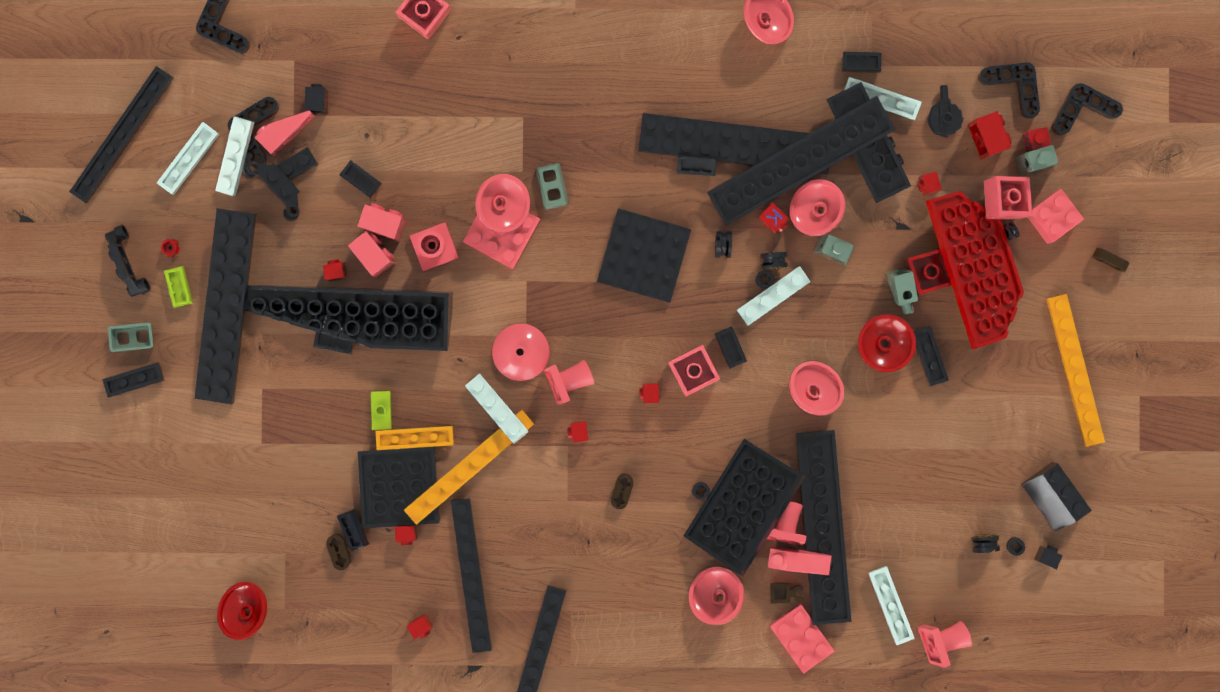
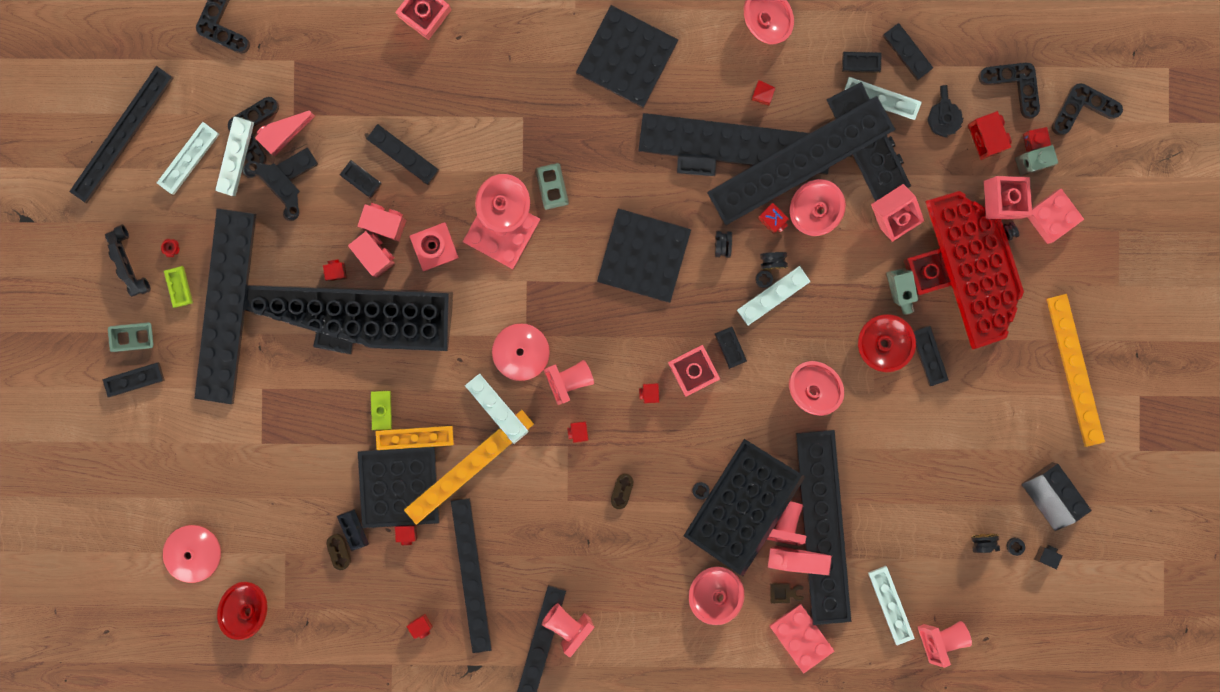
black brick [305,84,328,113] -> none
sand green torso [813,234,854,267] -> none
red plate [917,171,942,196] -> none
dark brown beam [1092,248,1130,272] -> none
none -> coral dish [163,525,221,583]
none -> black plate [366,124,439,185]
none -> coral plant [542,603,594,657]
none -> black plate [576,5,679,109]
none -> red slope [751,80,775,106]
none -> coral brick [871,184,924,242]
none -> black plate [883,23,933,81]

